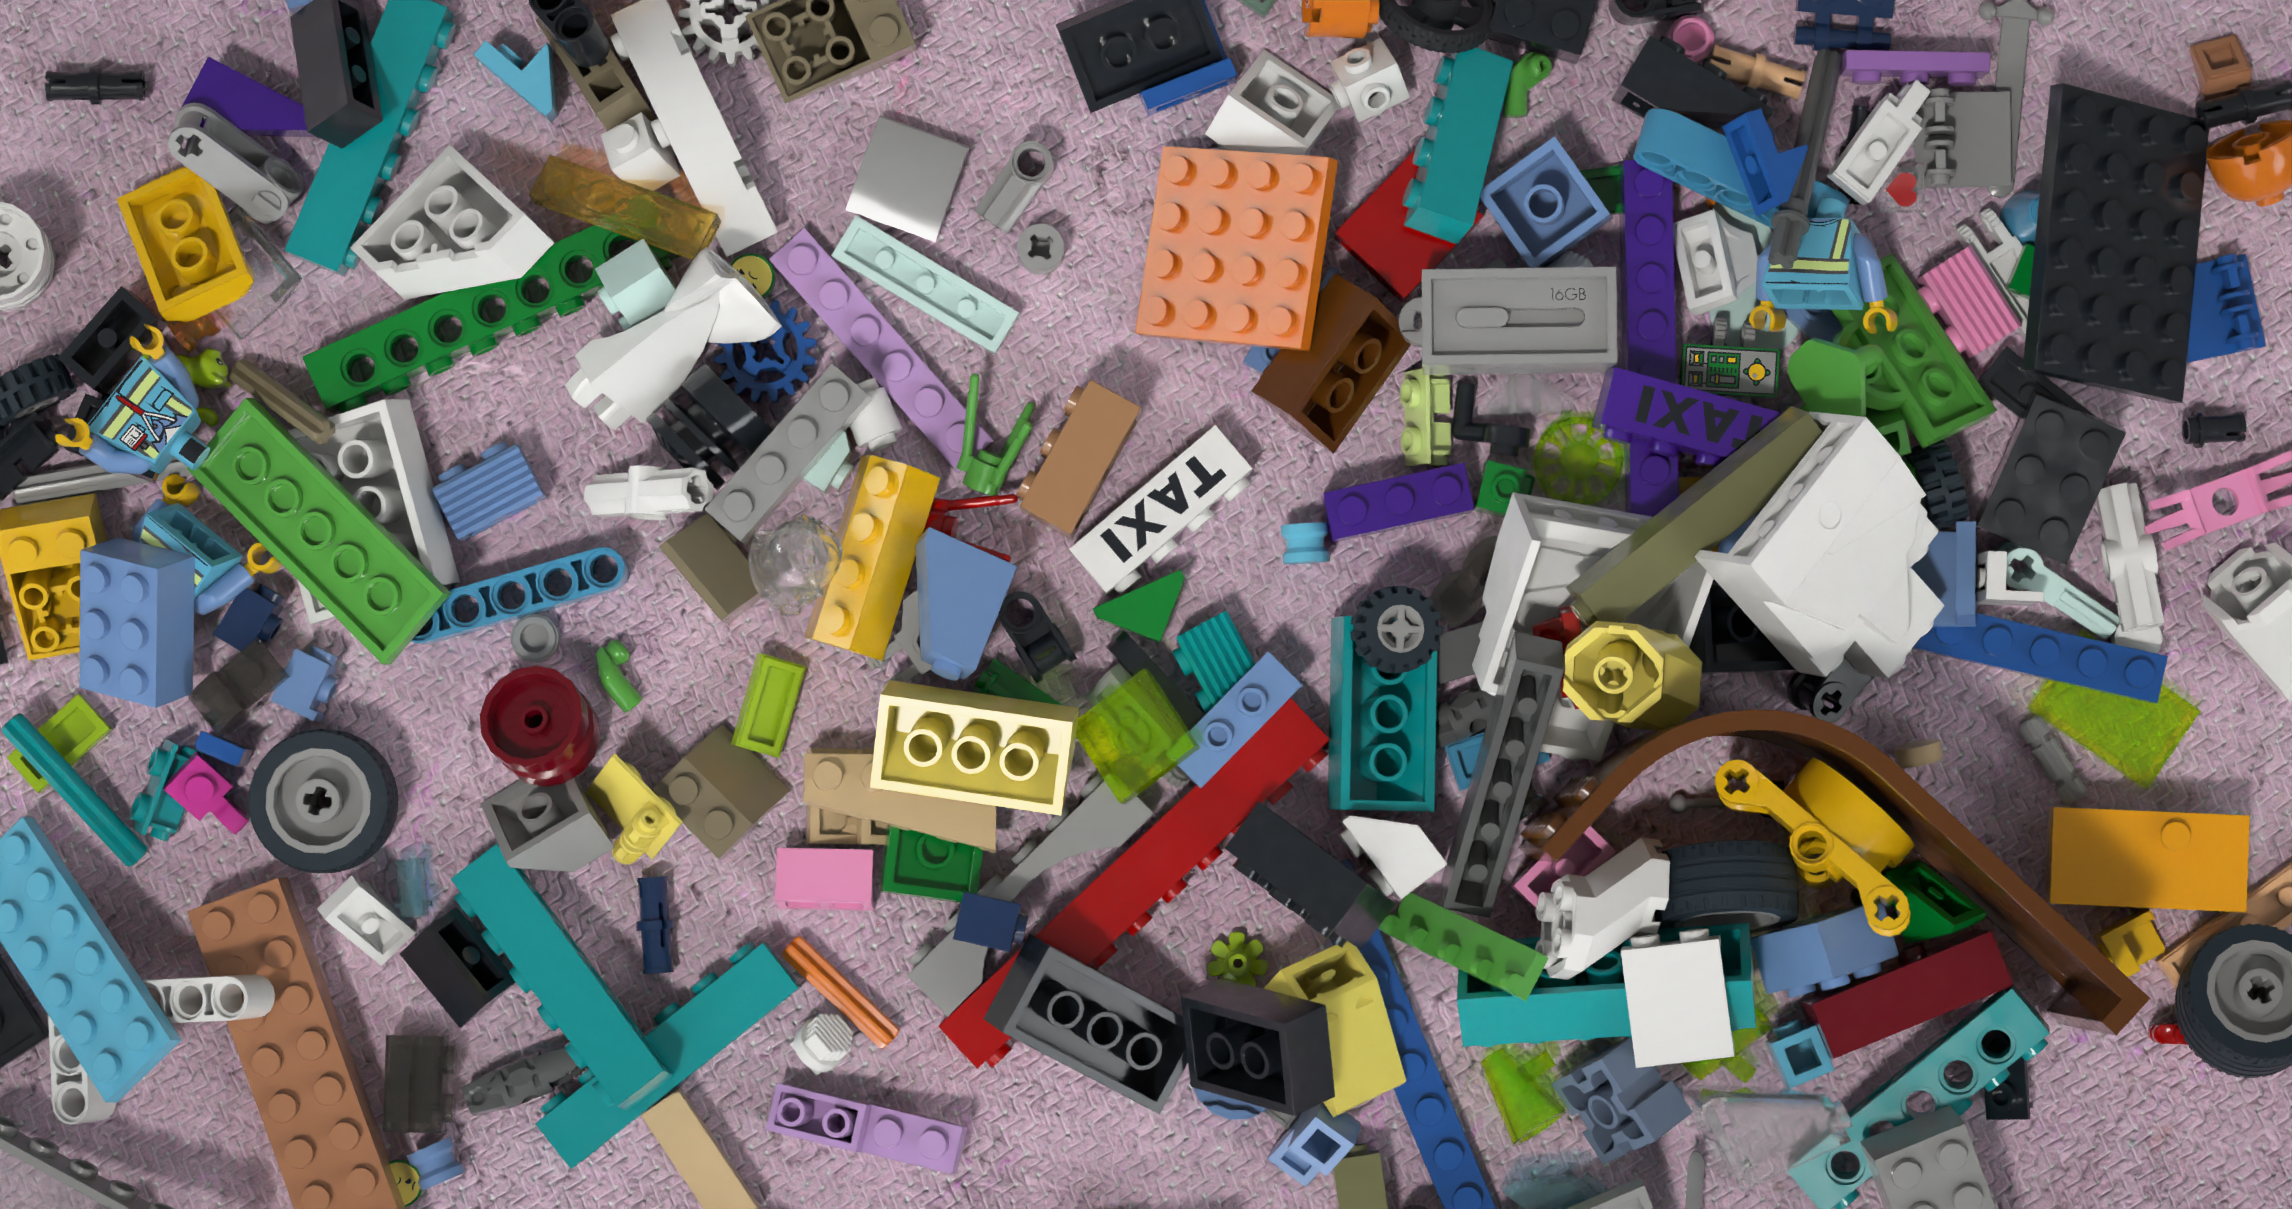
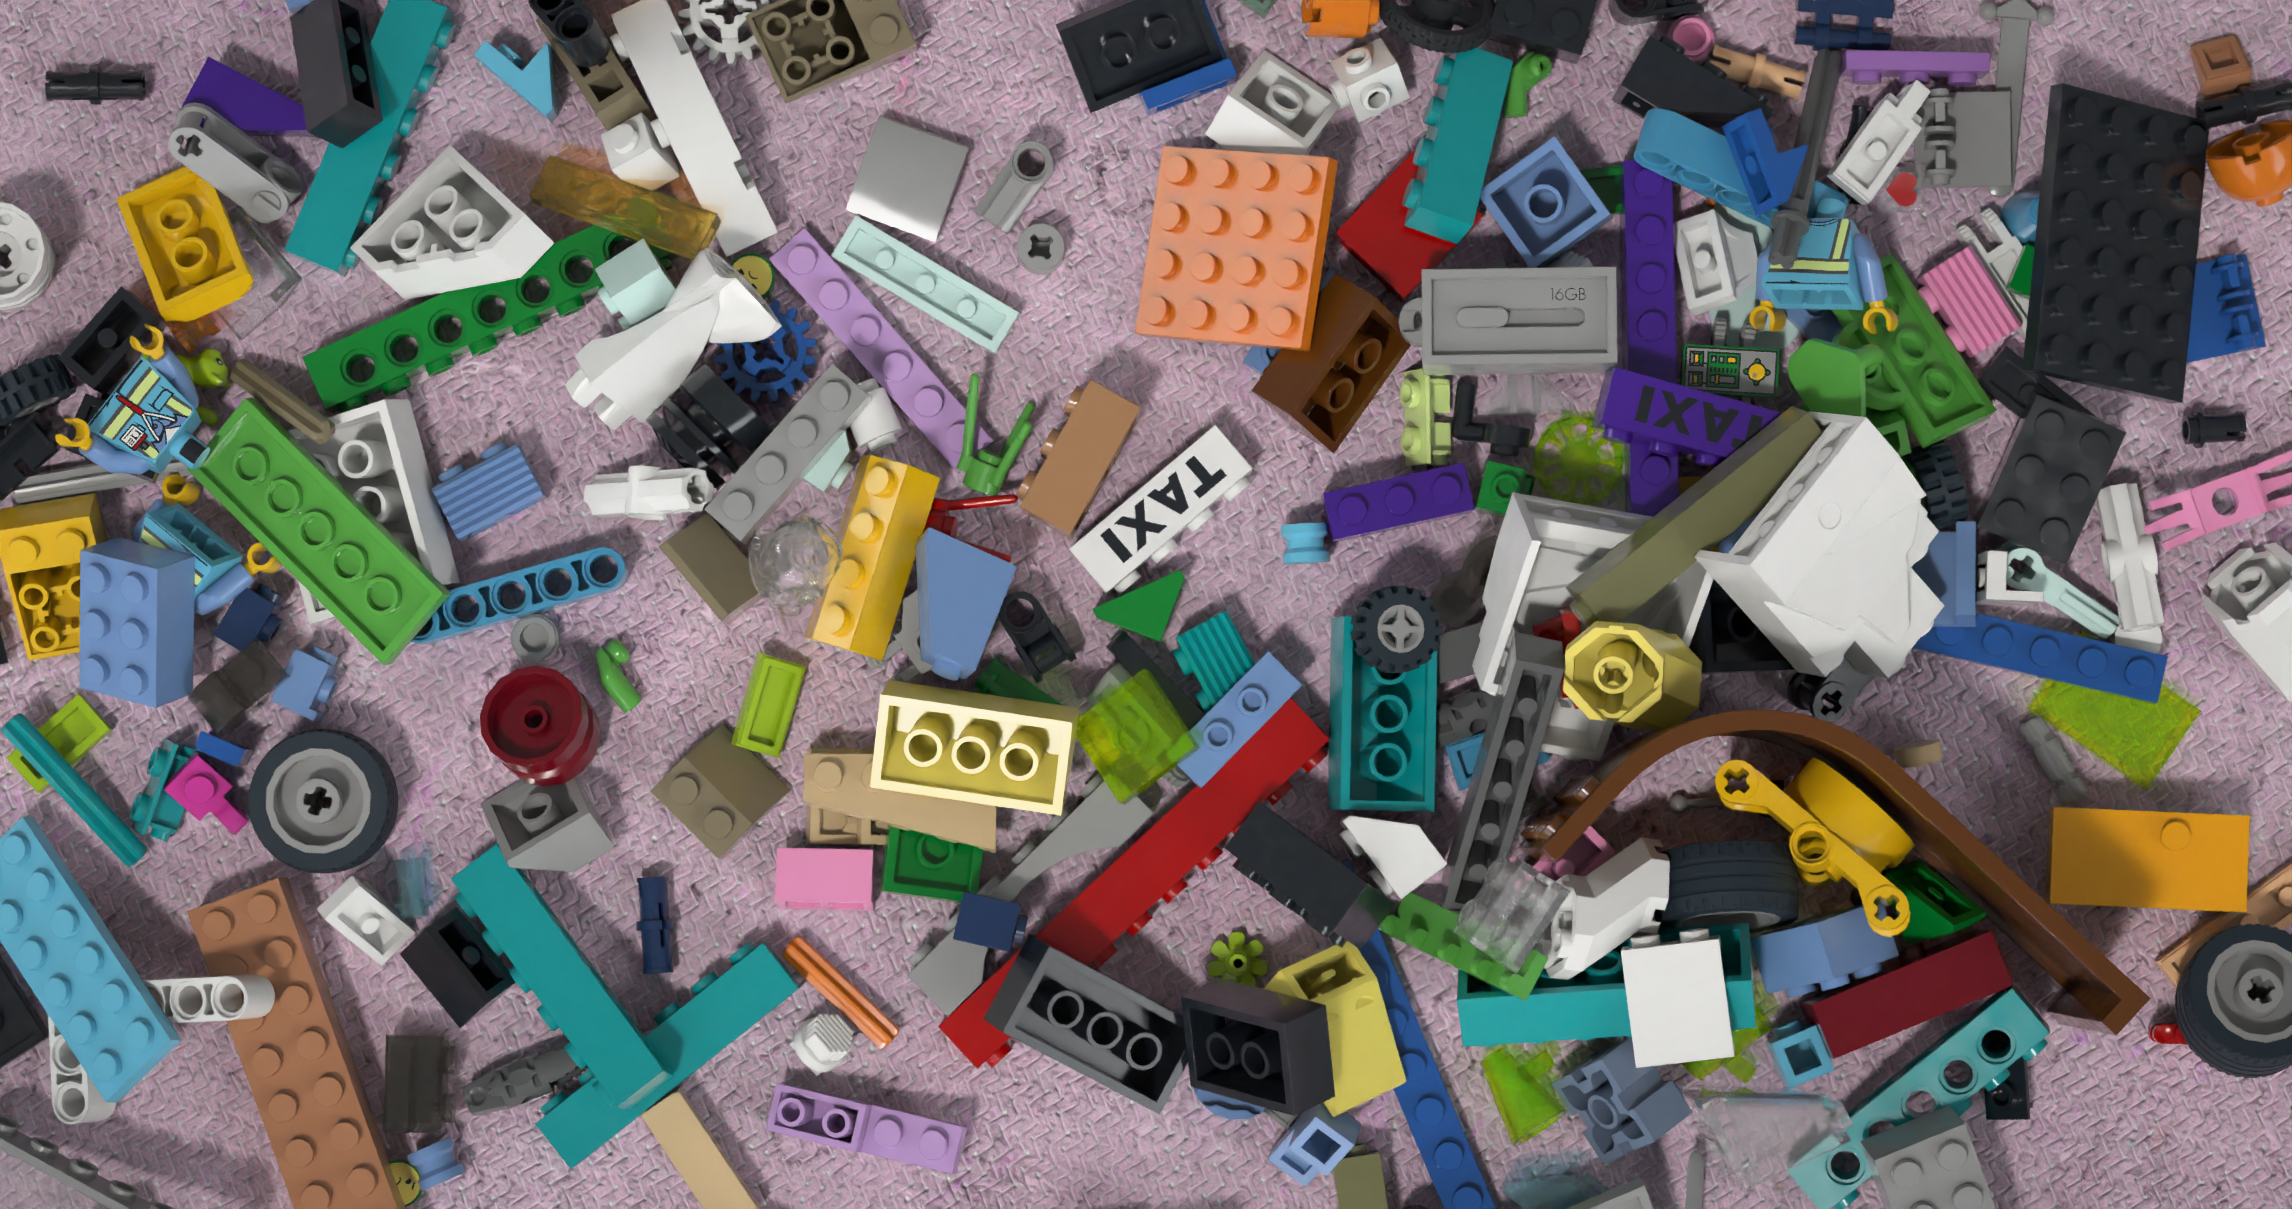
light yellow hinge [586,754,683,865] -> none
yellow panel [2092,909,2165,977] -> none
none -> clear slope [1453,850,1570,974]

